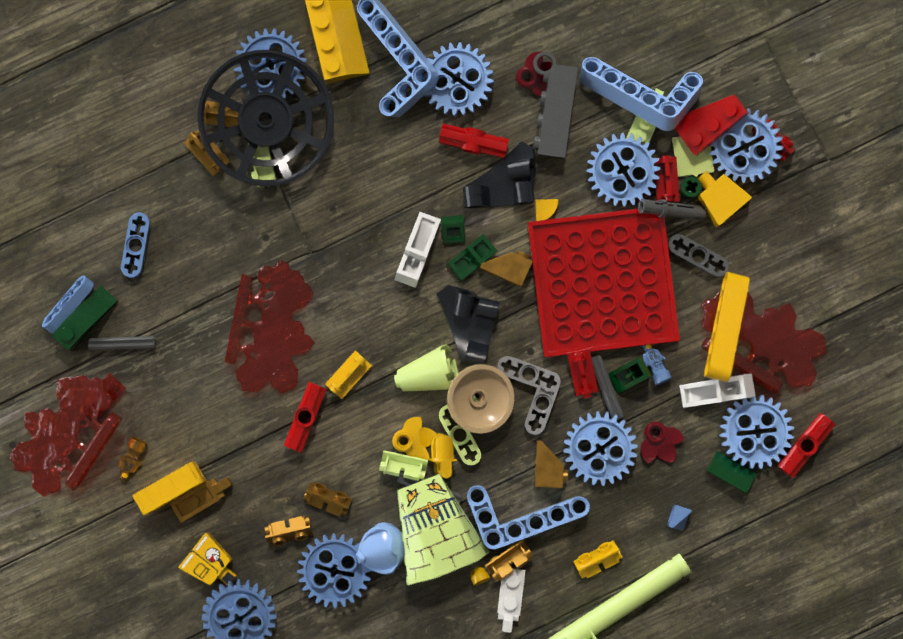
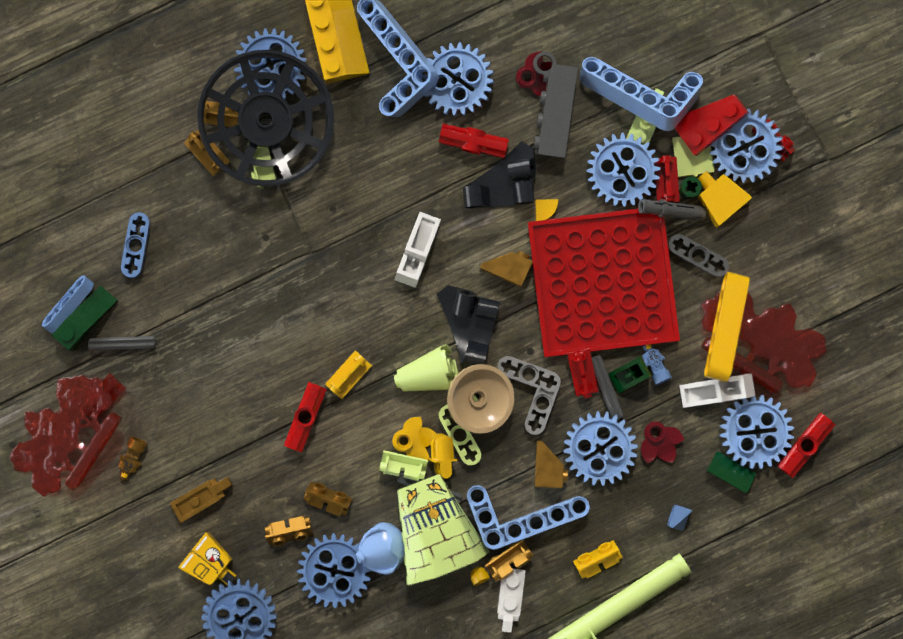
yellow axle [132,461,207,516] -> none
clear red plant [224,260,315,393] -> none
dark green slope [441,215,466,244] -> none
dark green slope [446,234,498,282] -> none

